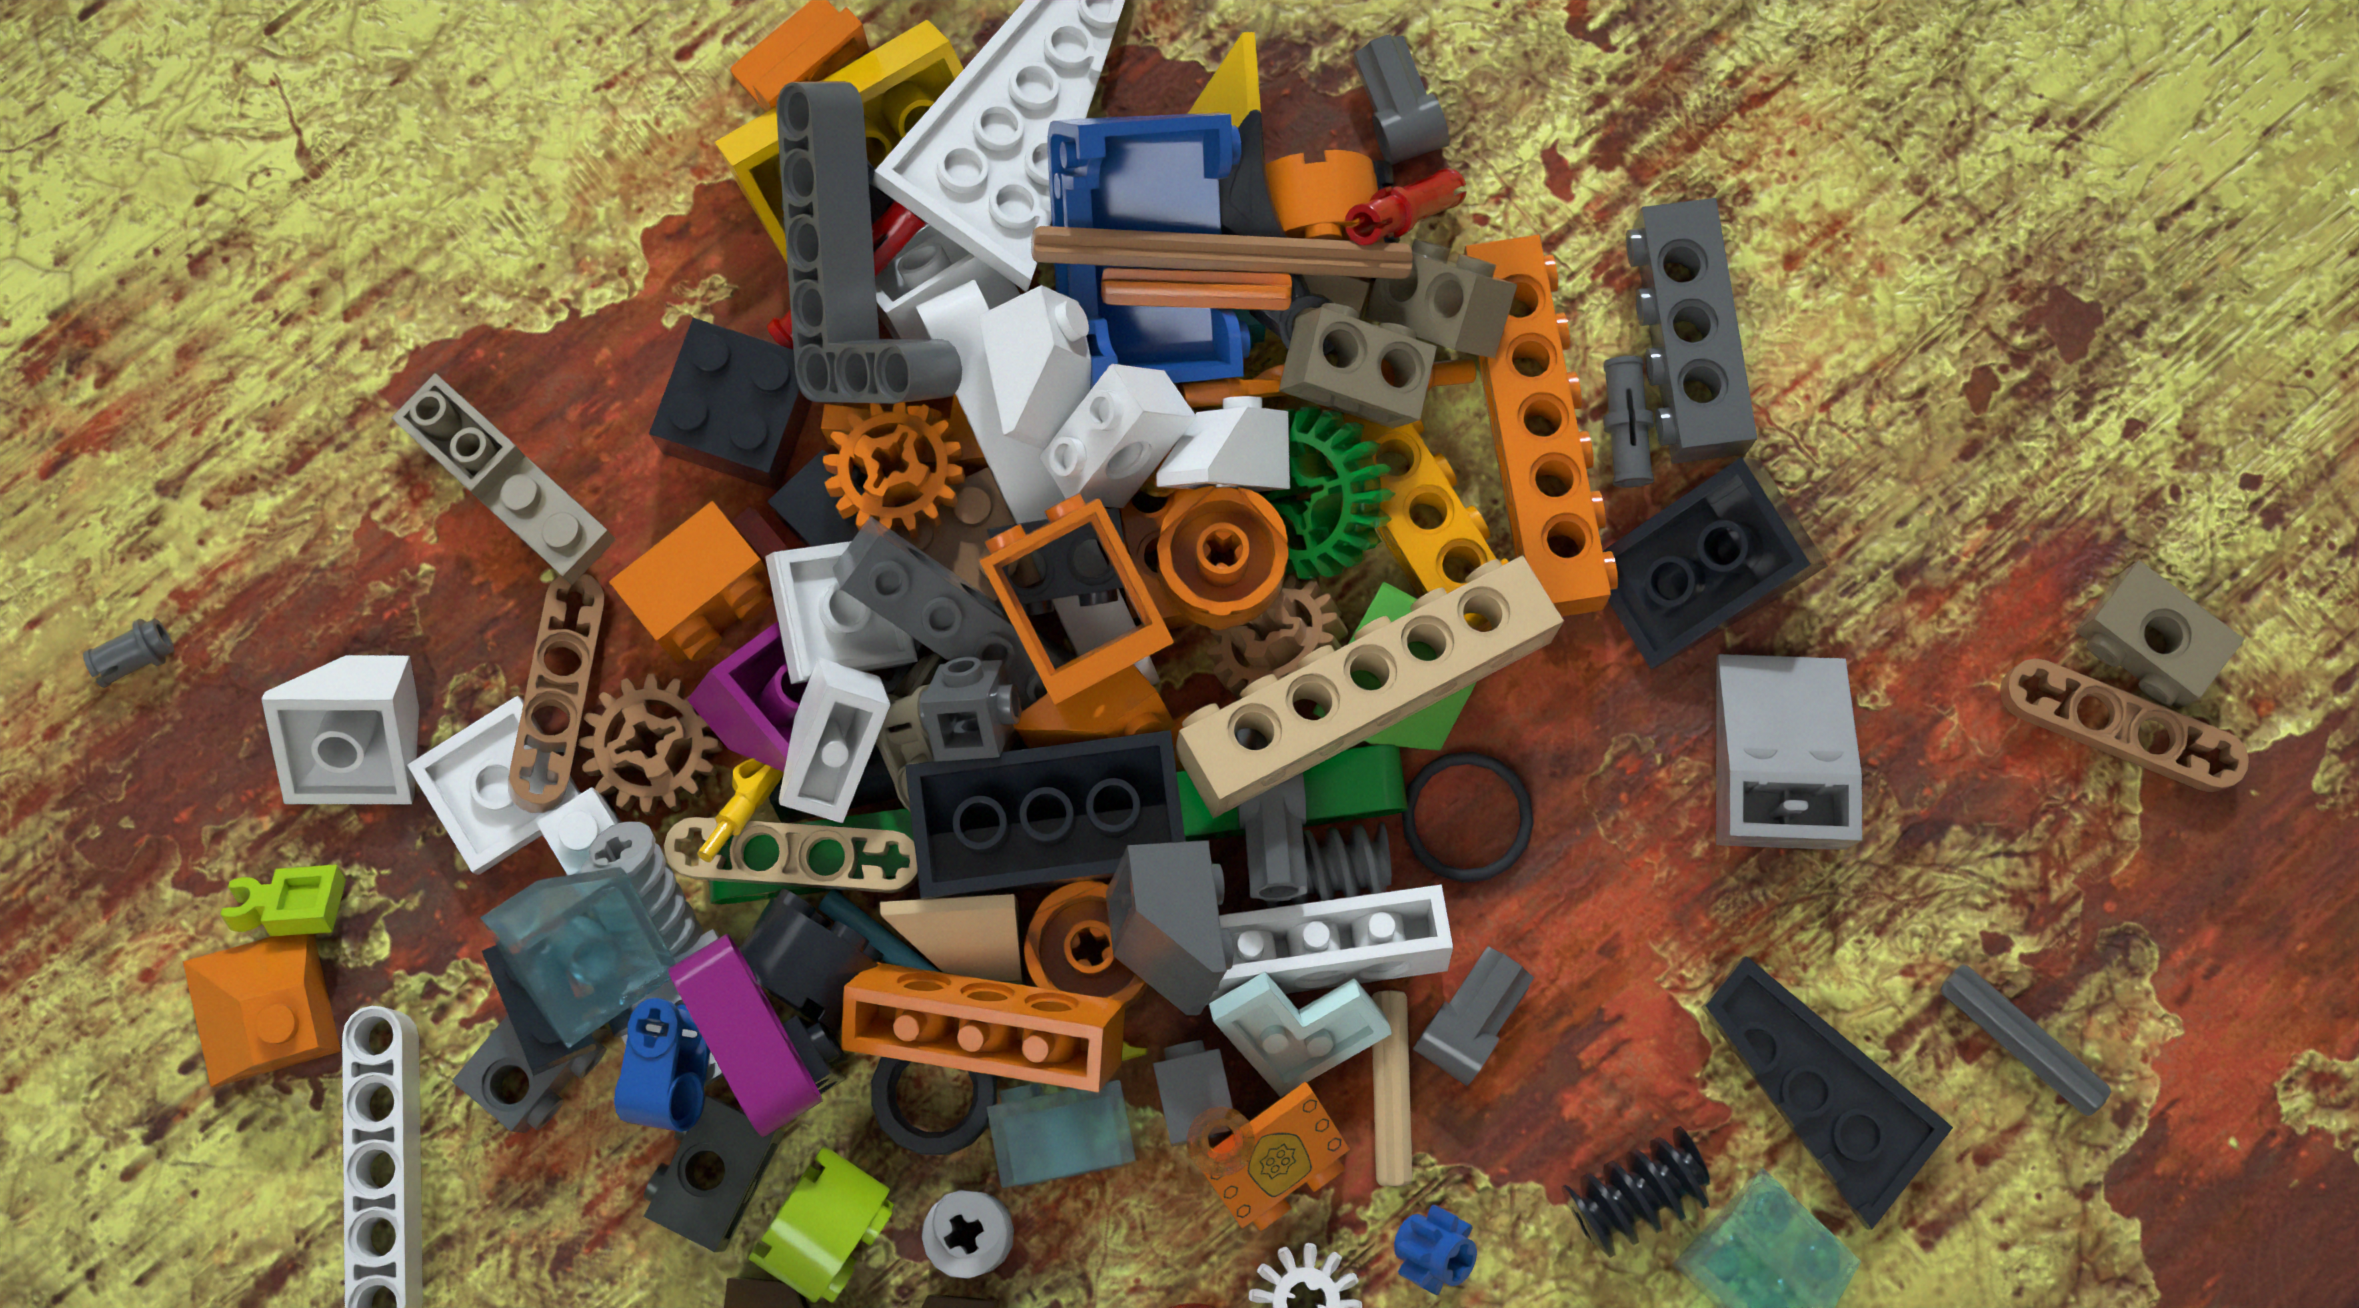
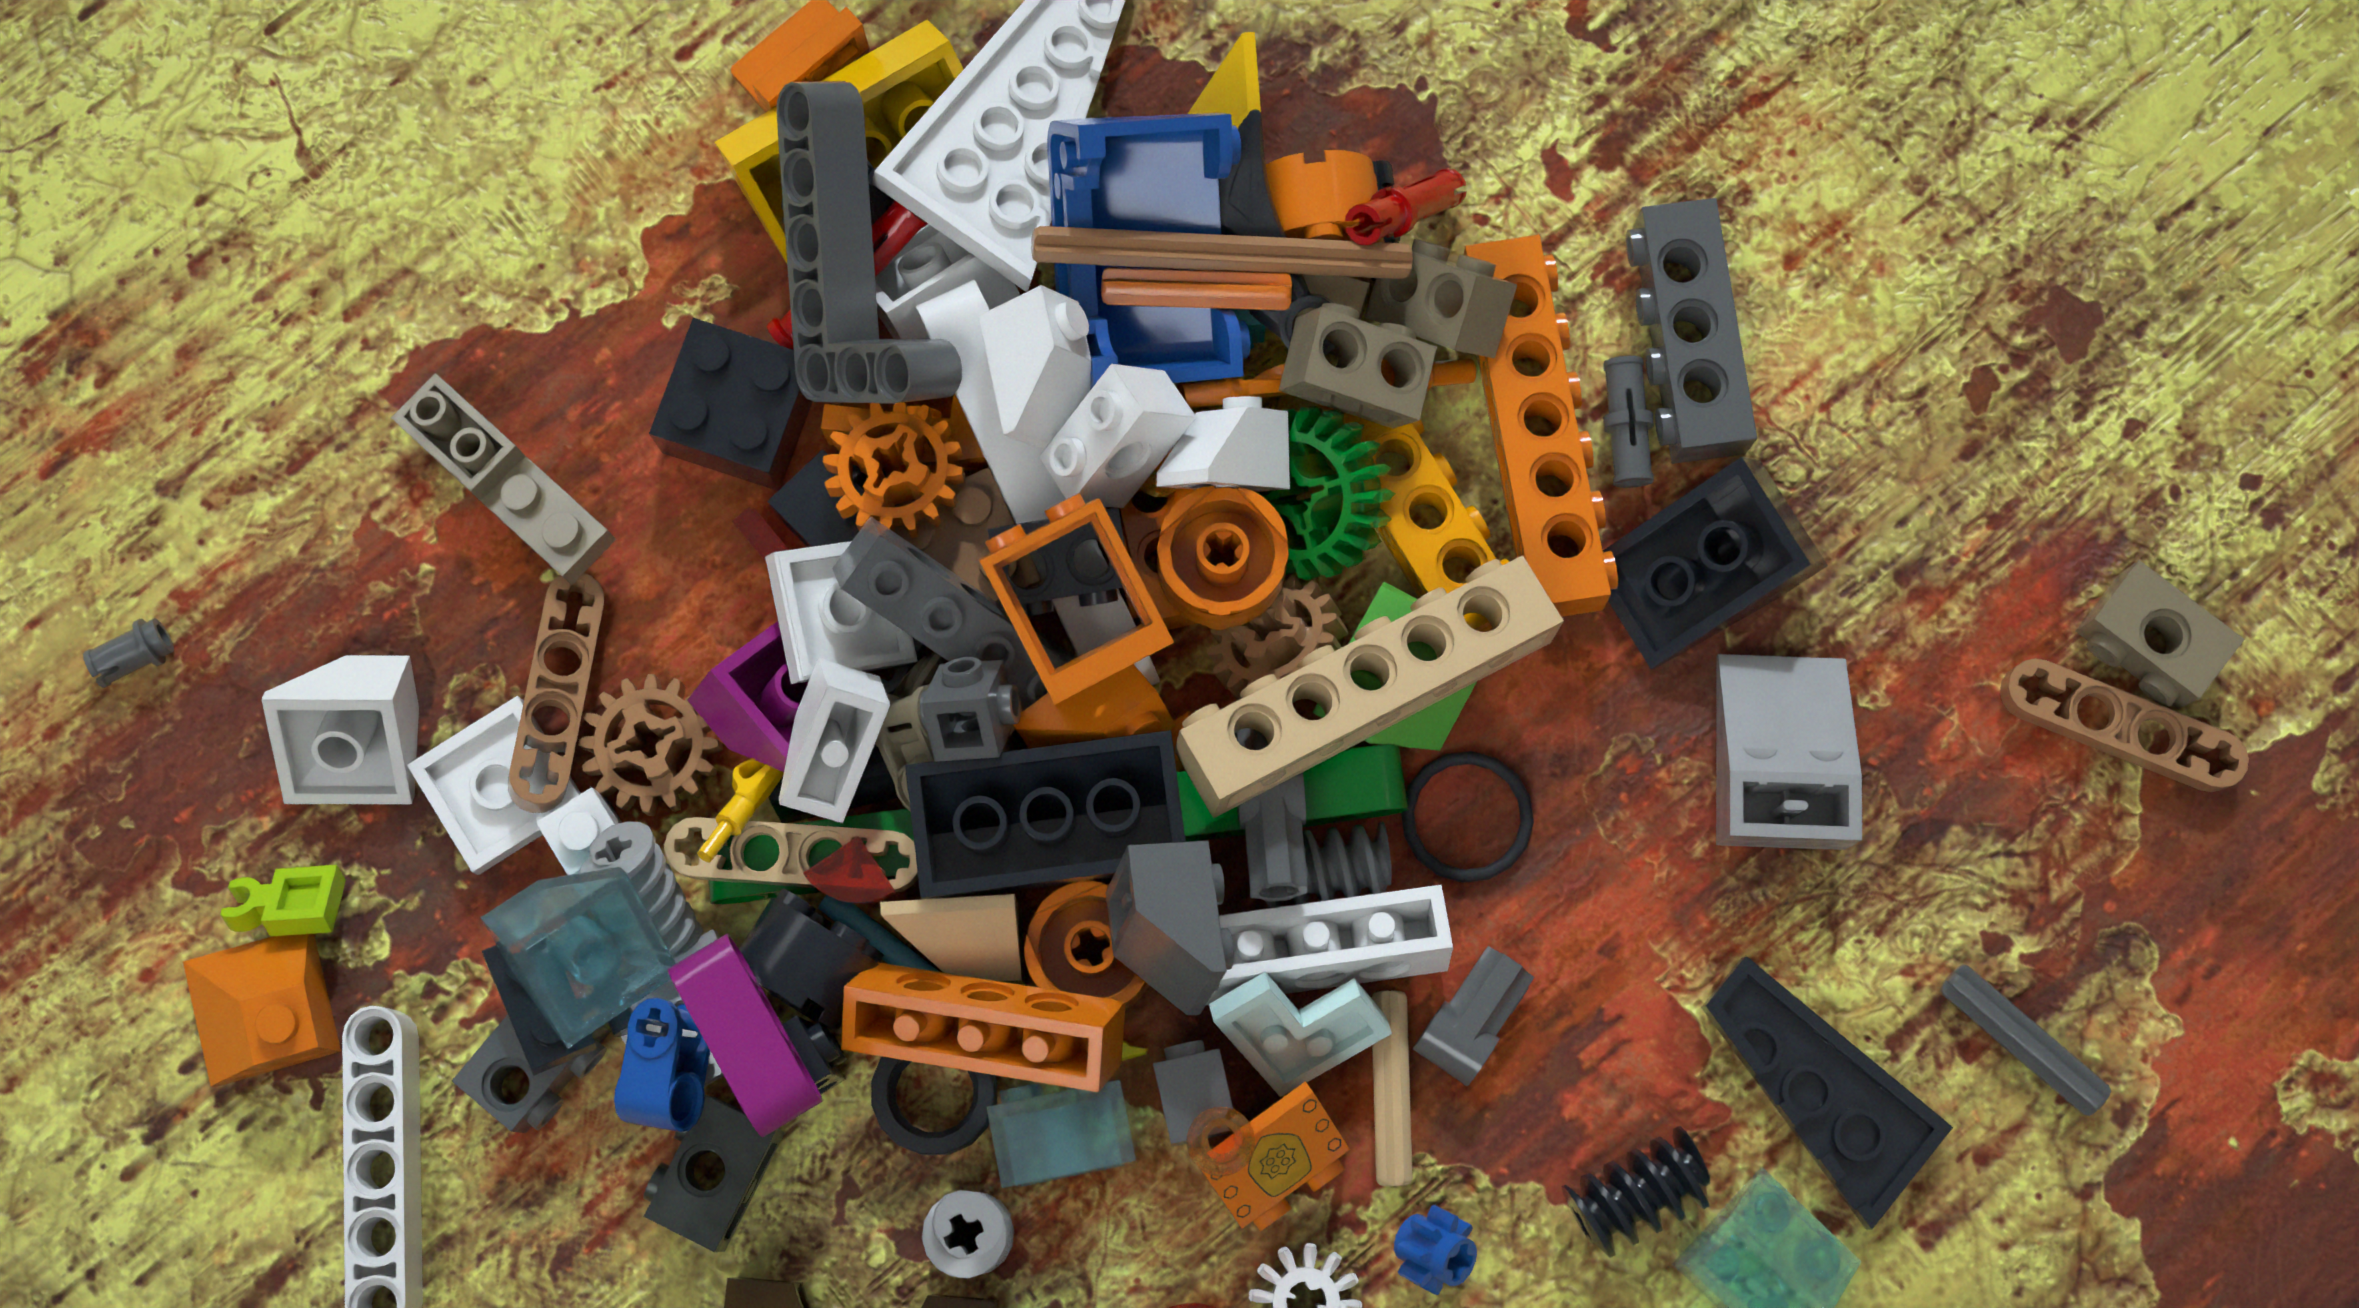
orange brick [609,500,772,665] -> none
lime brick [748,1145,894,1303] -> none
dark grey piece [1353,34,1450,166] -> none
none -> clear red tile [803,836,897,903]

